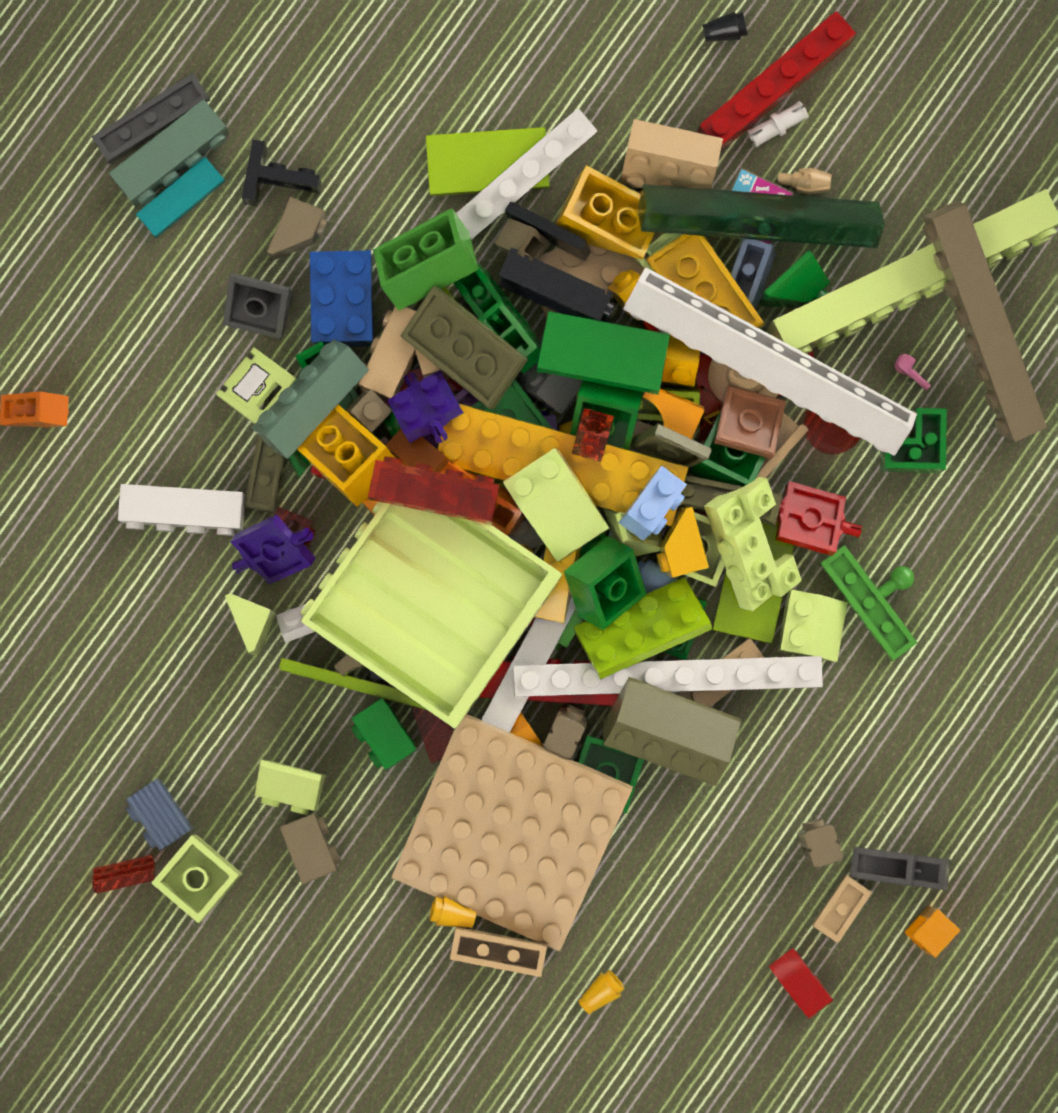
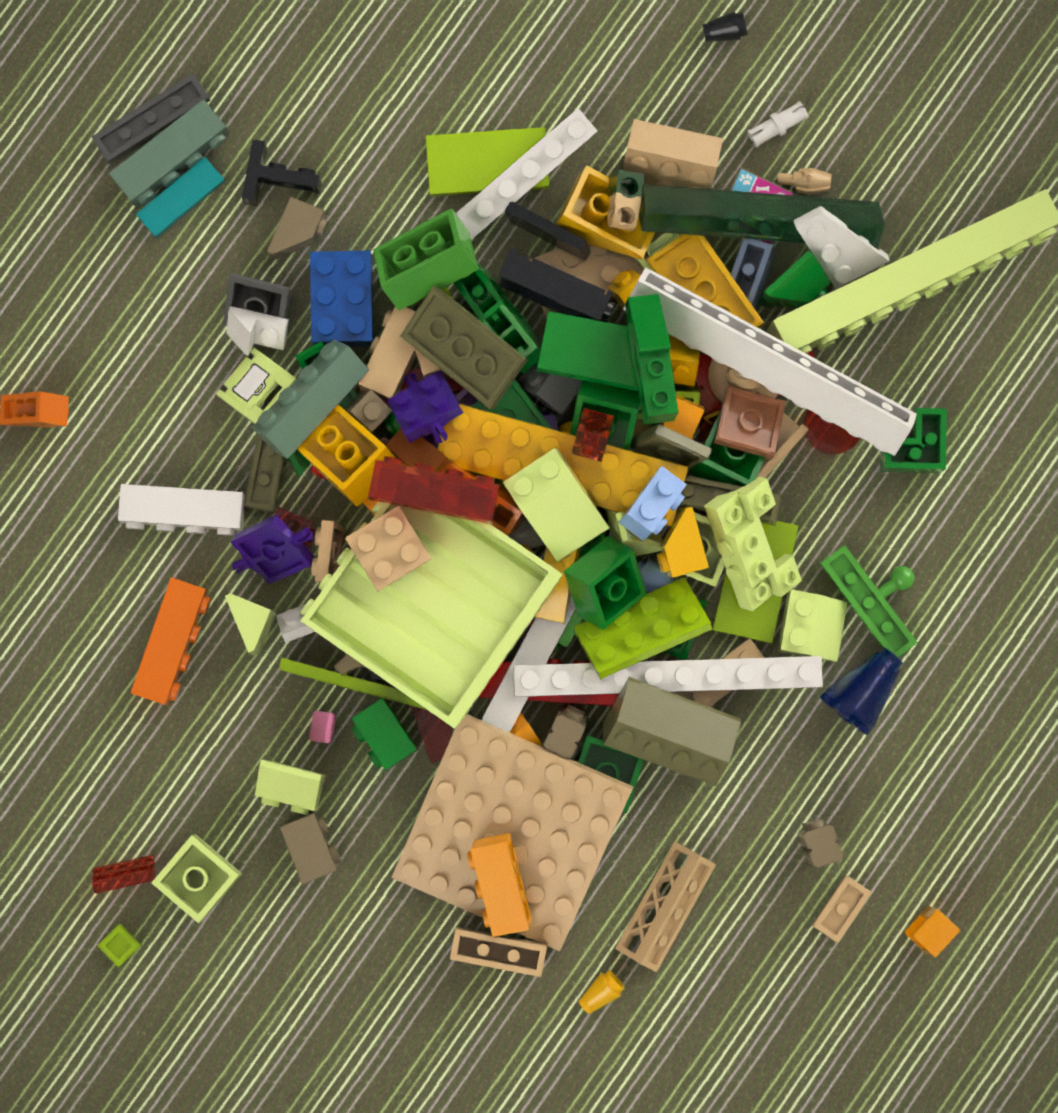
sand blue brick [126,779,193,851] -> none
yellow cone [429,896,476,928] -> none
dark tan brick [494,218,549,261] -> none
red brick [697,11,856,152] -> none
red slope [769,948,834,1019] -> none
plate [775,481,862,556] -> none
dark grey slope [850,847,951,890] -> none
bright pink hand [895,354,931,391] -> none
dark tan brick [923,201,1047,442] -> none
none -> lime tile [97,923,142,968]
none -> orange brick [131,577,211,706]
none -> white slope [226,306,289,356]
none -> bright pink slope [309,711,337,744]
none -> tan plate [311,520,345,583]
none -> tan plate [345,505,431,592]
none -> light orange brick [467,833,532,937]
none -> leg [607,169,644,231]
none -> tan fence [615,841,716,972]
none -> green brick [625,294,679,425]
none -> white wing [794,206,890,289]
none -> clear blue cone [819,648,903,736]

